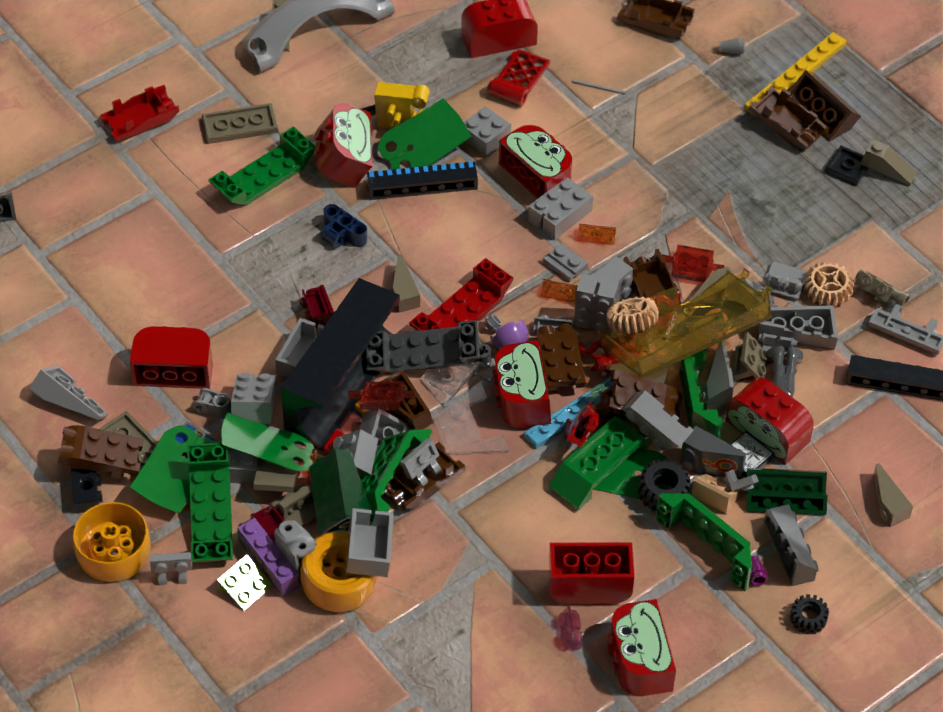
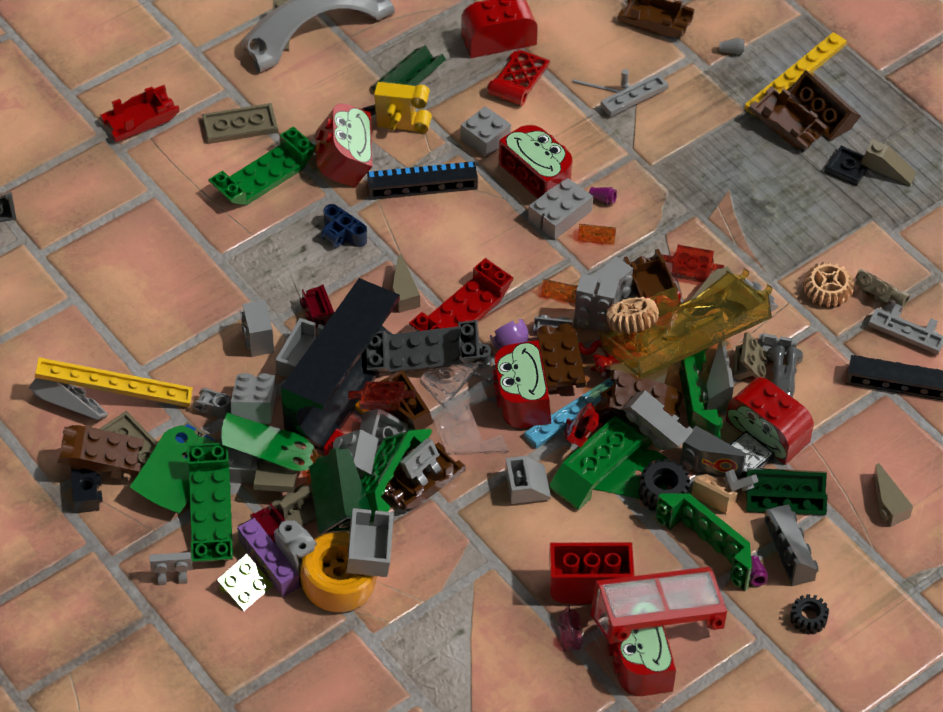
light orange wheel [73,502,151,582] -> none
red brick [130,326,213,389] -> none
green piece [378,98,472,169] -> none
light grey plate [485,314,502,331] -> none
light grey plate [543,243,588,282] -> none
light grey wedge [755,306,838,350] -> none
light grey hinge [762,261,808,300] -> none
none -> yellow plate [34,357,193,407]
none -> light grey brick [240,300,274,357]
none -> dark green slope [371,45,446,91]
none -> light grey slope [505,456,551,504]
none -> magenta cone [589,187,617,205]
none -> windscreen [591,567,727,644]
none -> light grey plate [600,69,668,117]

